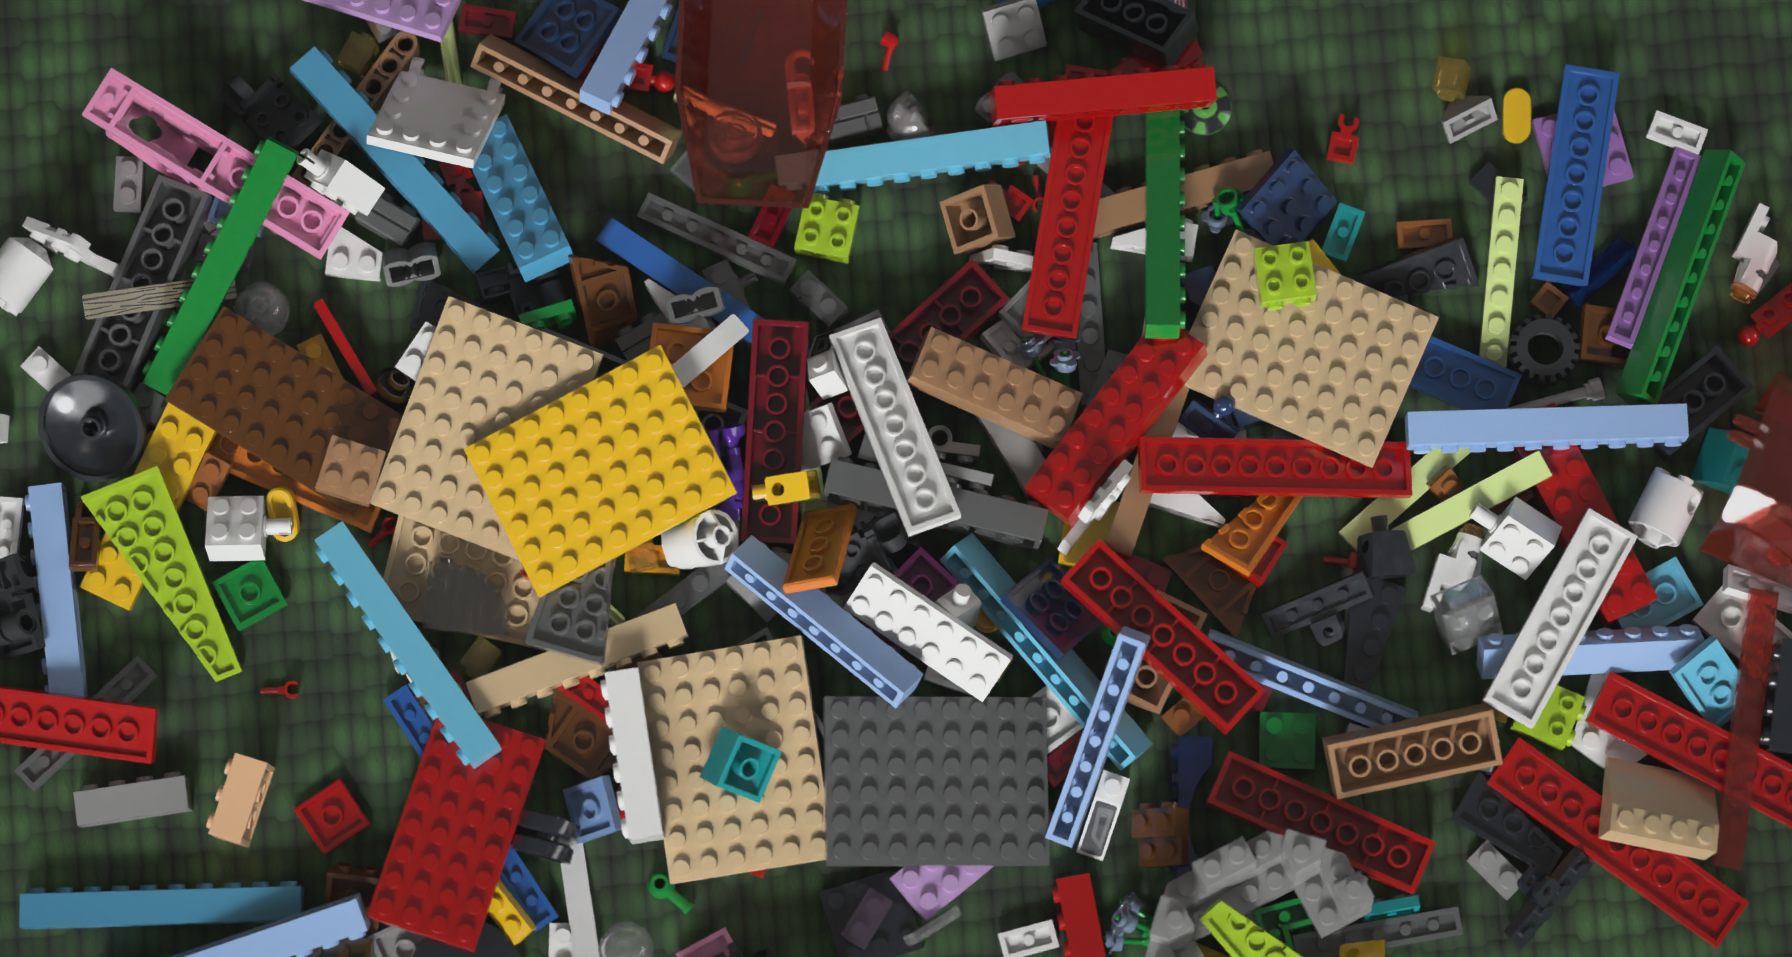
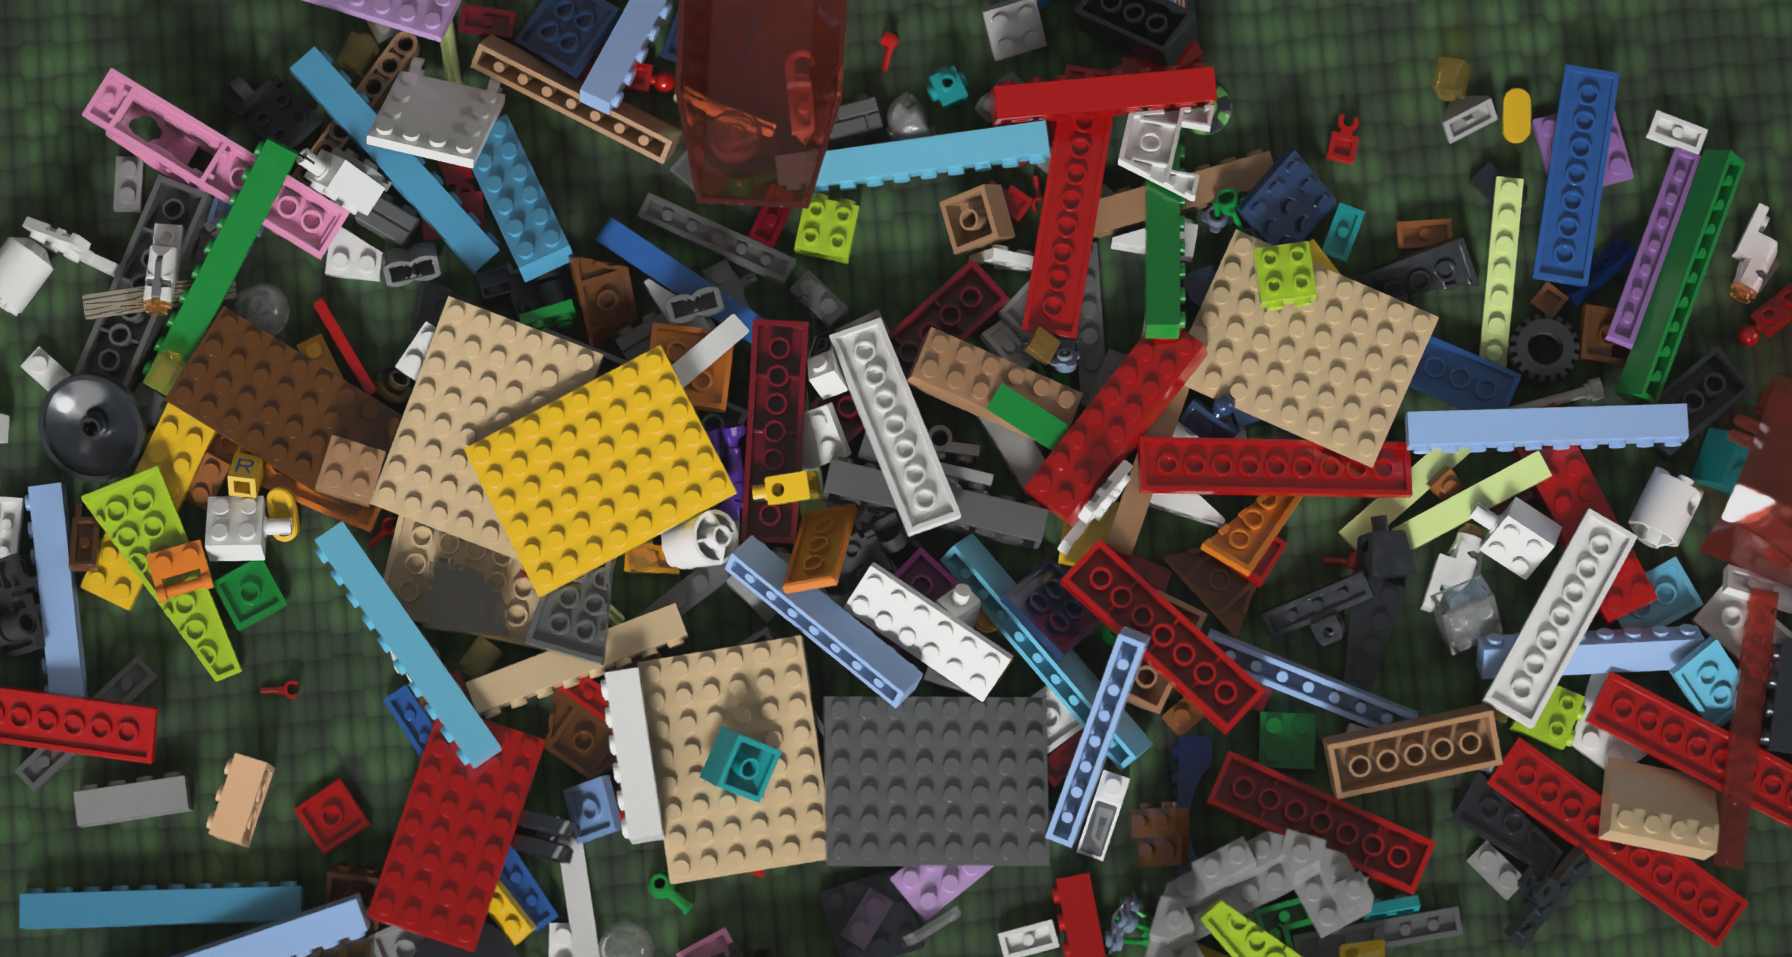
none -> white plate [143,223,184,316]
none -> clear yellow brick [143,350,187,396]
none -> orange plate [146,539,214,603]
none -> yellow brick [228,453,264,499]
none -> light grey plate [331,147,392,192]
none -> teal brick [927,66,968,112]
none -> green sticker [986,383,1069,451]
none -> pearl gold tile [1024,326,1061,366]
none -> white wing [1118,105,1215,201]

